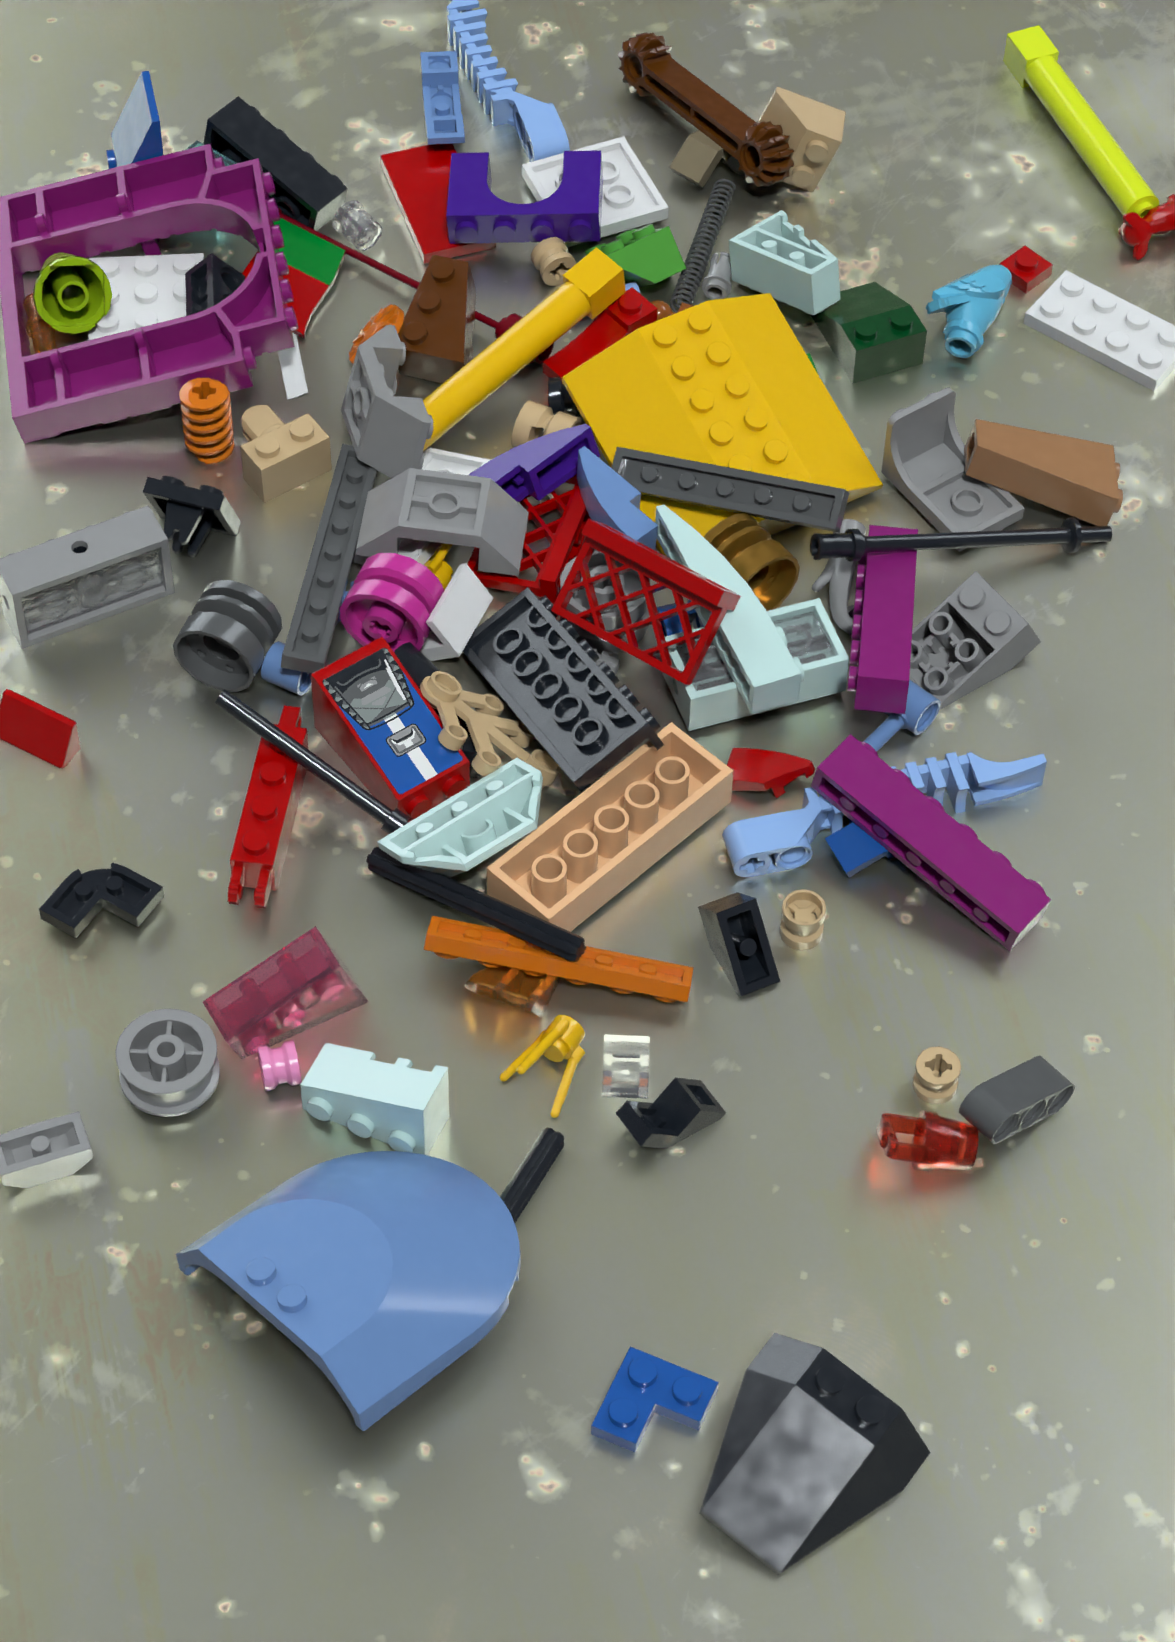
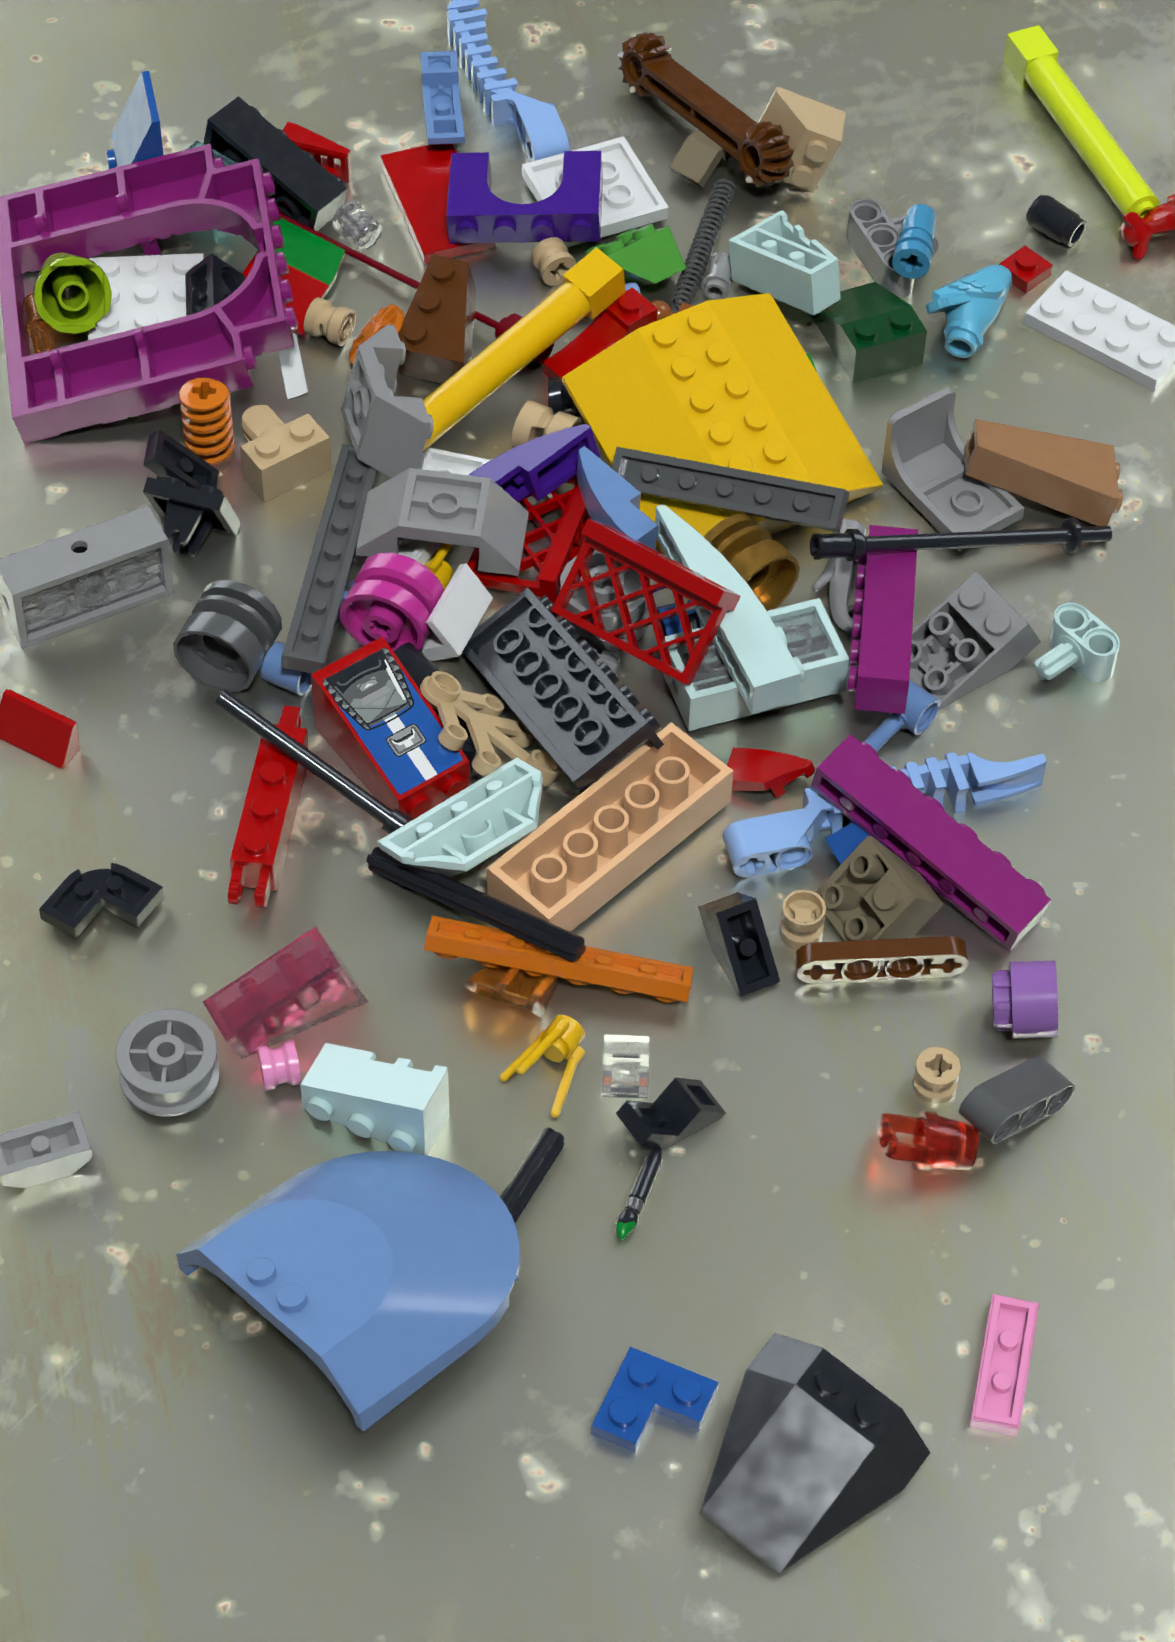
none -> black slope [143,429,219,489]
none -> red slope [282,122,352,183]
none -> tan wheel [304,297,356,346]
none -> black piece [615,1147,663,1240]
none -> reddish brown beam [794,936,969,983]
none -> dark tan slope [815,836,944,941]
none -> light grey piece [846,199,939,299]
none -> dark azure axle [892,204,936,279]
none -> bright pink tile [969,1294,1039,1437]
none -> medium lavender piece [992,960,1058,1039]
none -> black piece [1026,195,1087,247]
none -> light aqua beam [1034,602,1120,682]

